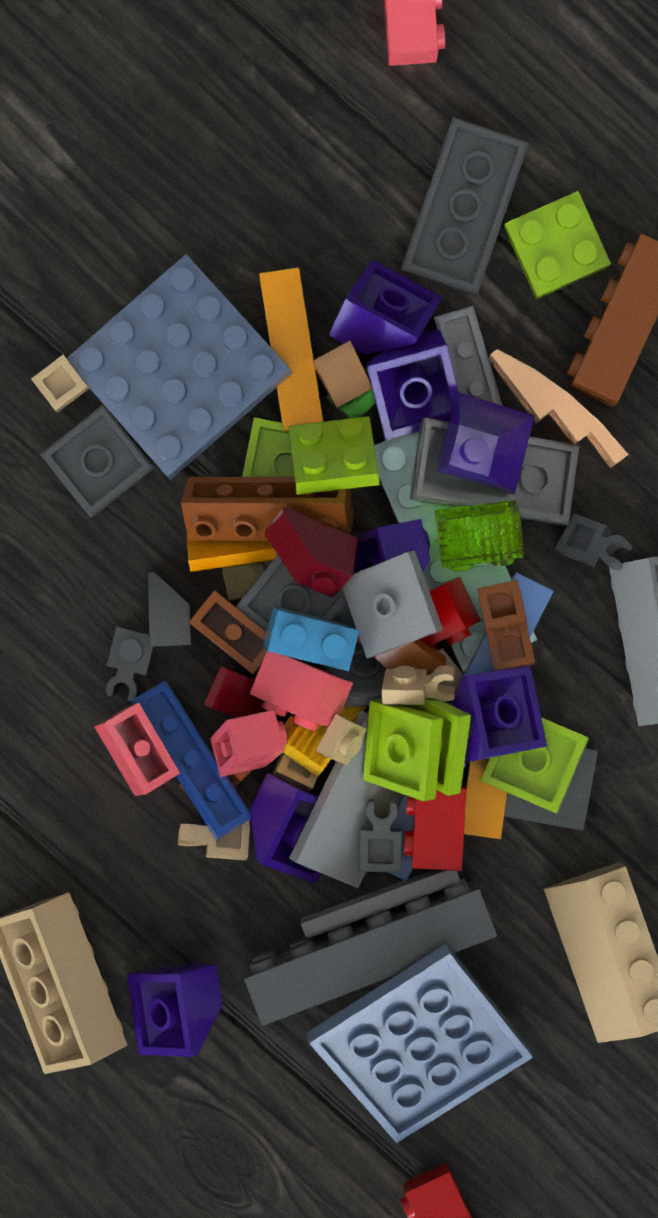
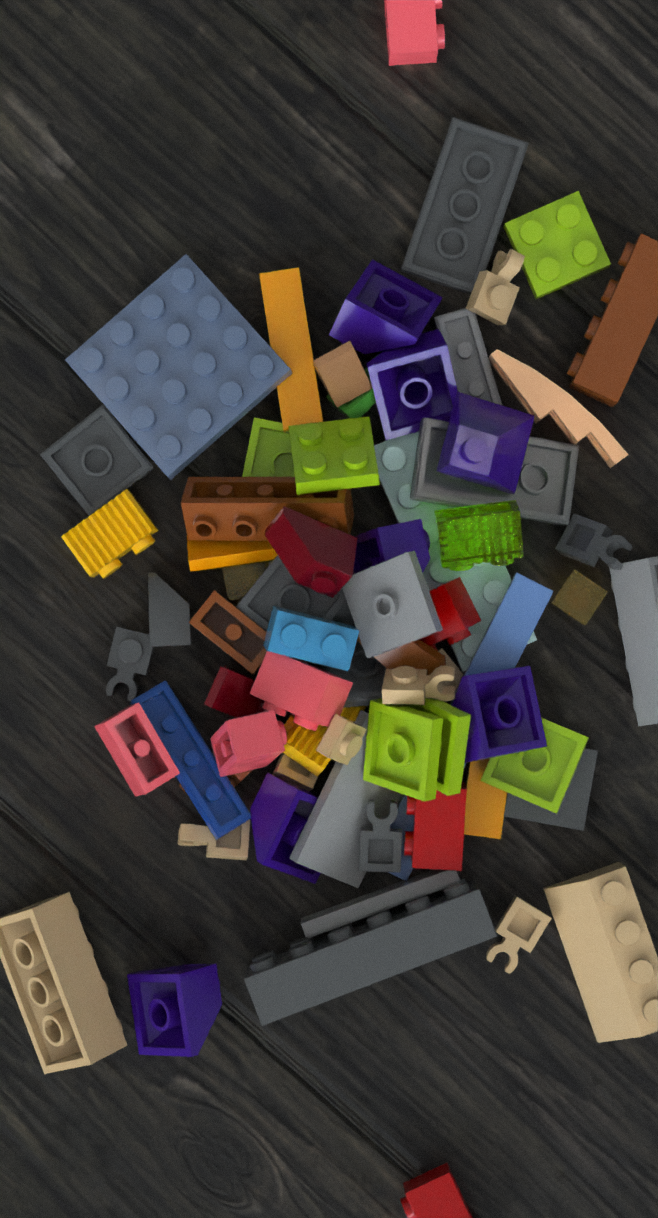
tan plate [31,355,89,413] -> none
sand blue plate [306,944,533,1143] -> none
dark orange slope [477,580,535,671] -> none
none -> yellow brick [61,489,158,579]
none -> tan plate [466,249,525,325]
none -> tan plate [486,895,551,974]
none -> clear yellow plate [550,569,608,626]

